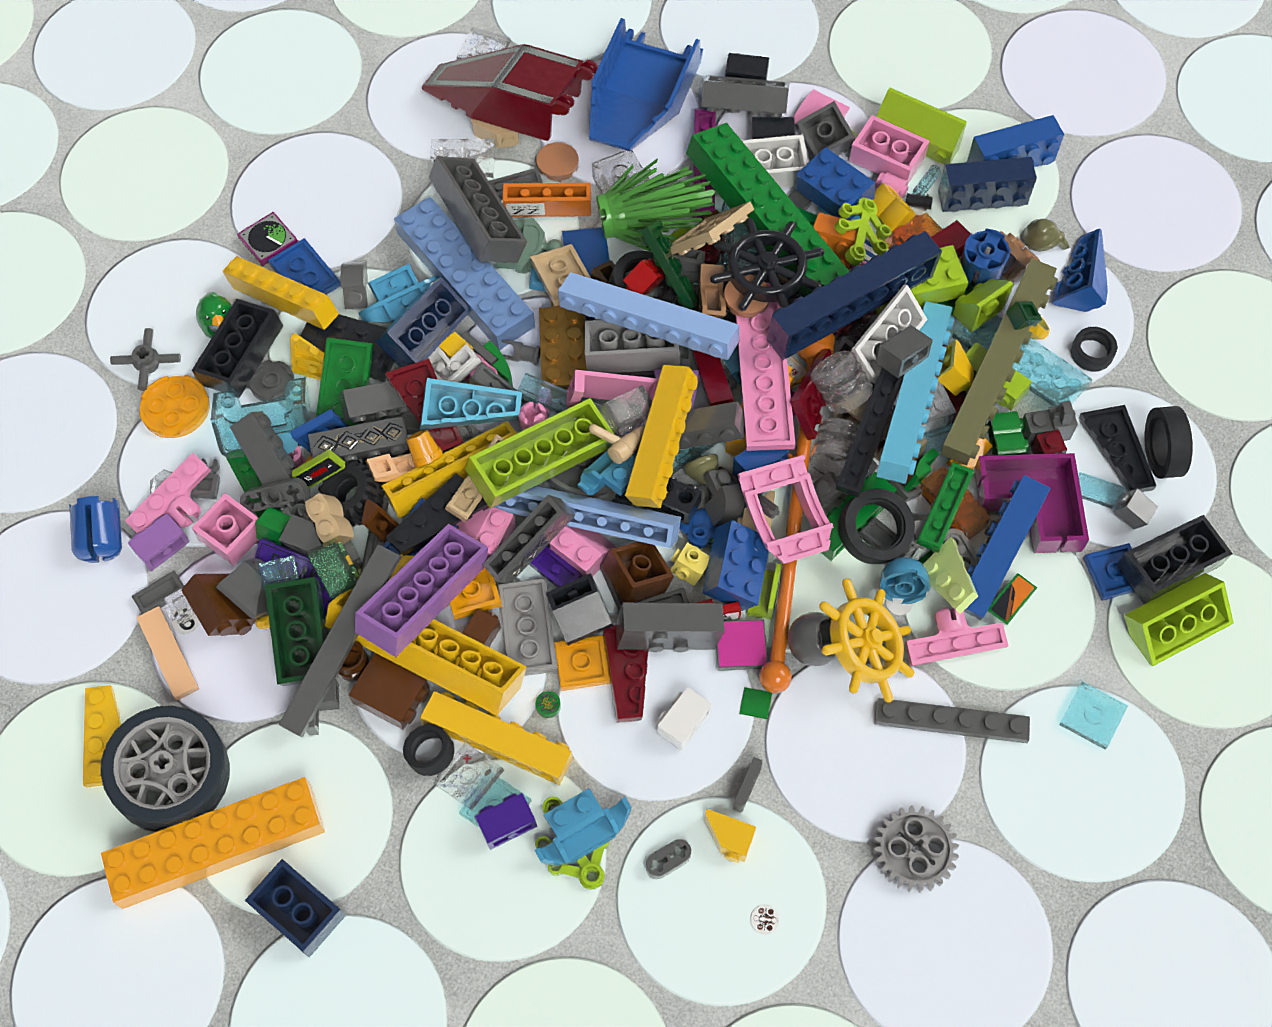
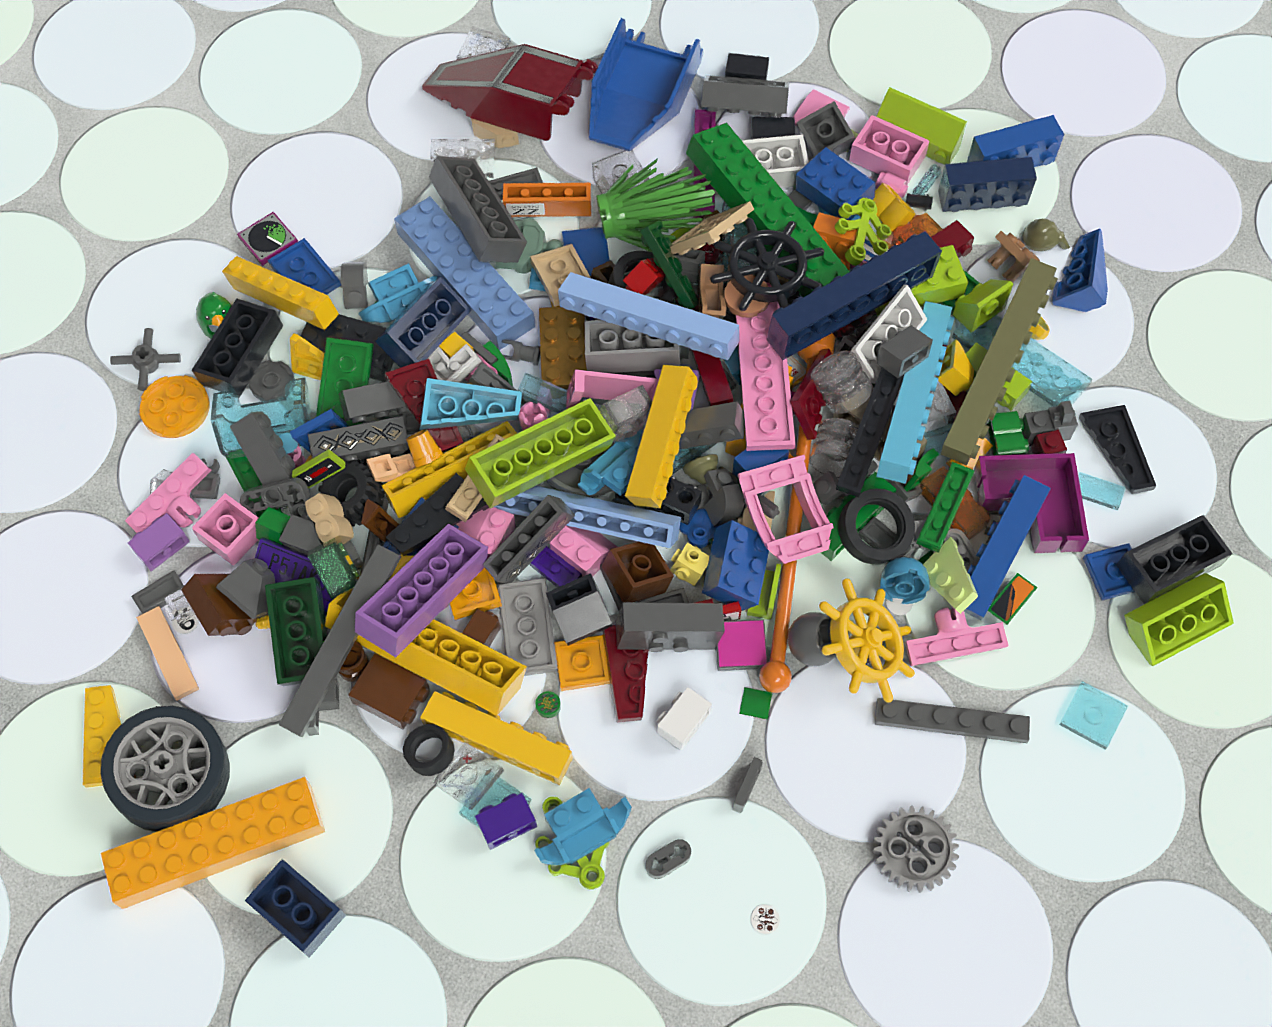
blue cylinder [69,496,122,563] -> none
clear light blue brick [258,555,299,588] -> none
nougat tile [536,142,579,181] -> none
tan piece [589,424,645,464] -> none
yellow slope [704,809,756,863] -> none
blue cylinder [960,228,1011,287] -> none
dark green slope [1006,301,1042,330] -> none
black tyre [1070,327,1118,372] -> none
brick [1113,488,1159,529] -> none
black tyre [1144,406,1193,479] -> none

